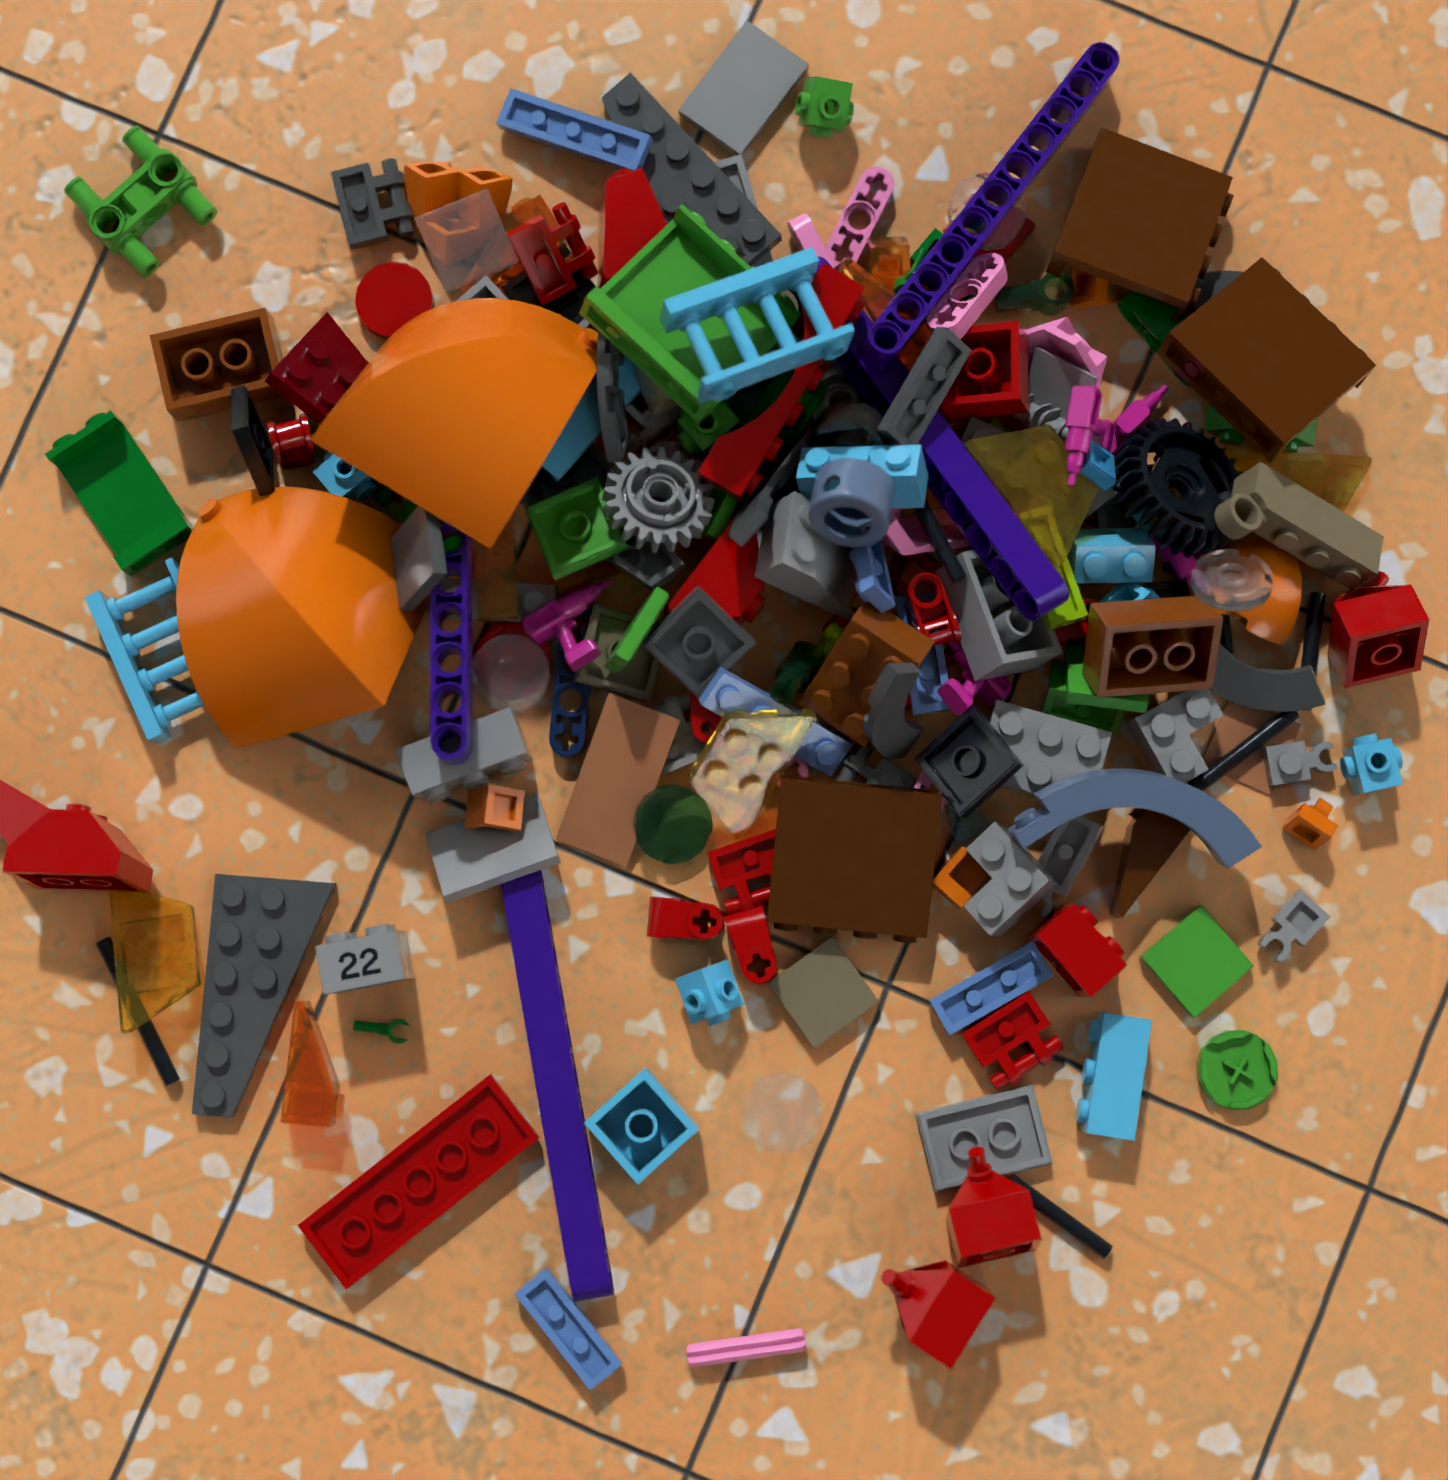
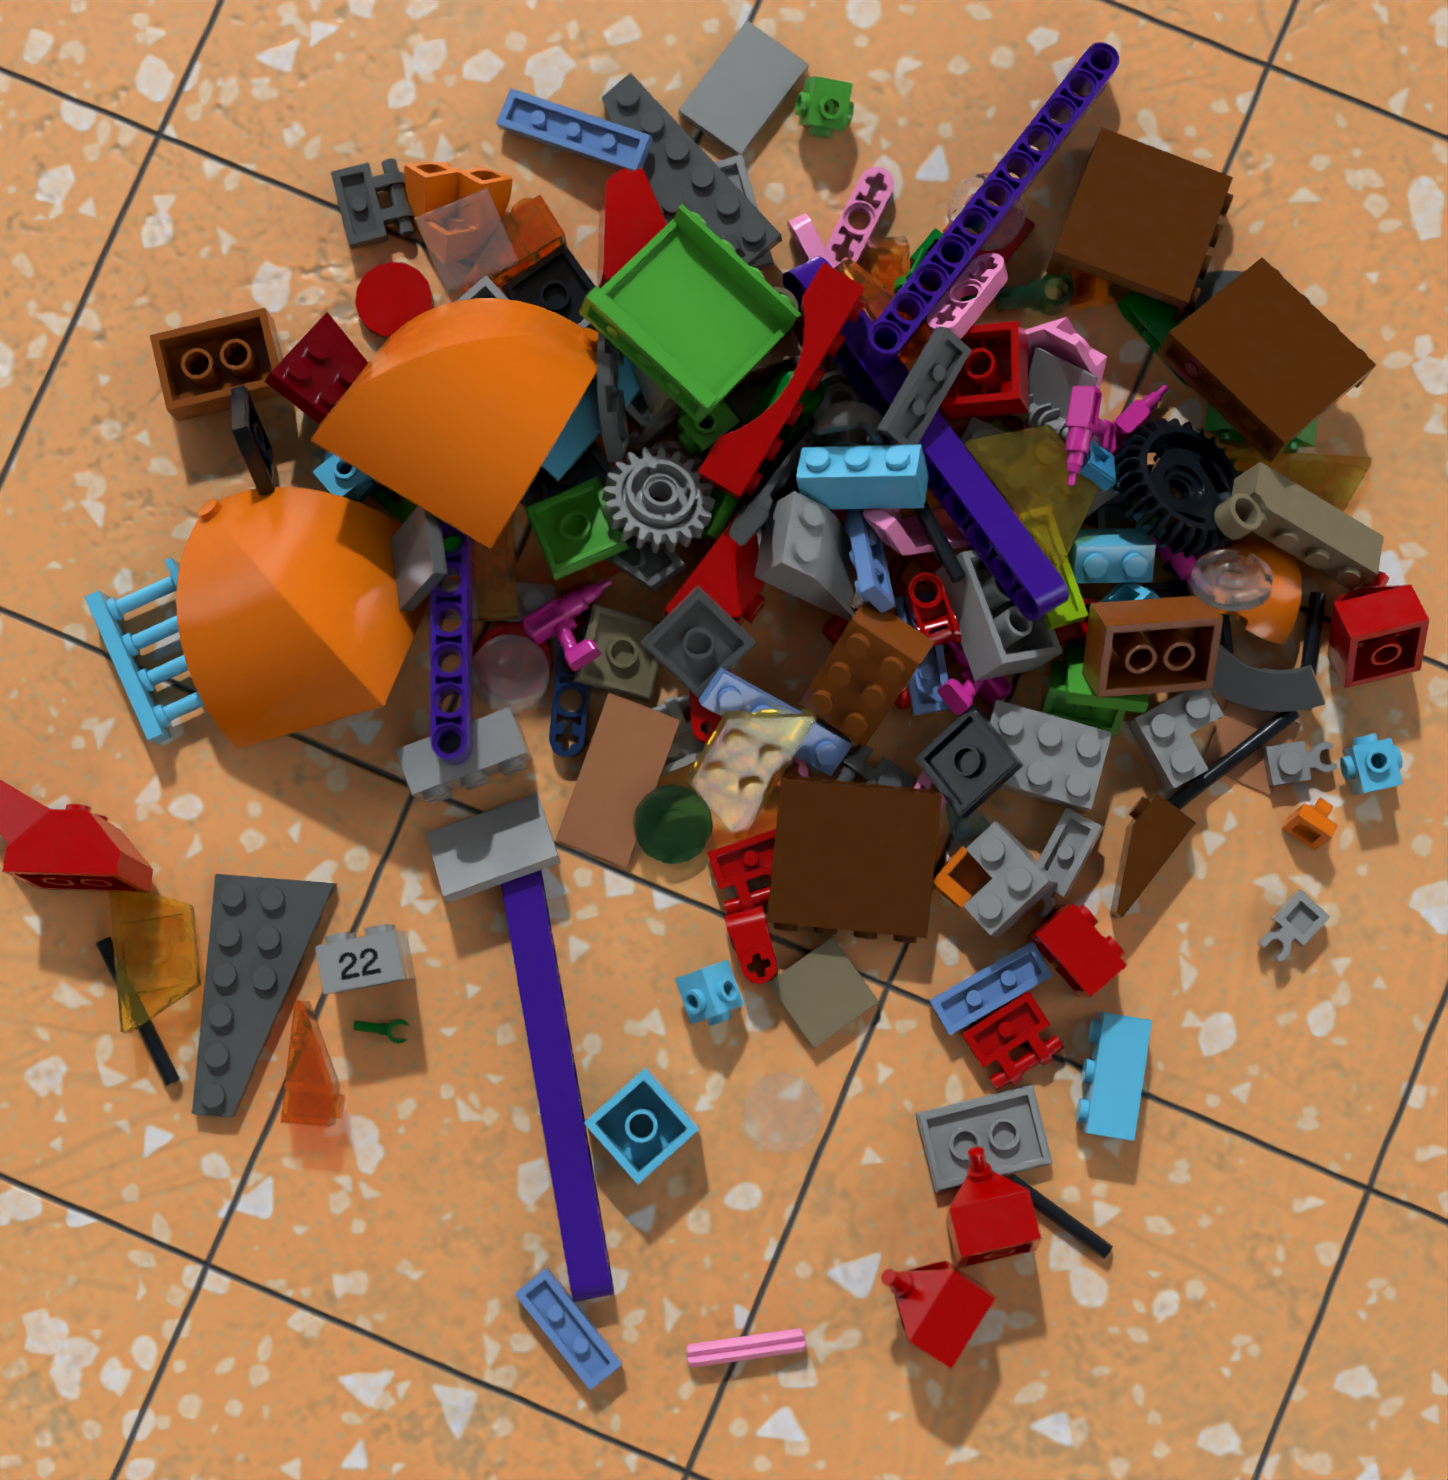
green panel [45,411,193,577] -> none
bright green piece [64,125,218,277] -> none
red piece [267,414,315,470] -> none
red plate [297,1074,540,1290] -> none
orange panel [464,784,525,832] -> none
red plate [506,202,598,305] -> none
bright green tile [603,586,669,674] -> none
red piece [646,897,724,939] -> none
medium azure fence [659,247,855,403] -> none
clear green pin [769,641,825,705] -> none
sand blue piece [808,458,895,547] -> none
clear neon green tile [812,621,845,661] -> none
dark grey tile [863,663,924,759] -> none
sand blue arch [1007,768,1262,869] -> none
bright green tile [1139,905,1254,1018] -> none
bright green tile [1196,1030,1278,1110] -> none

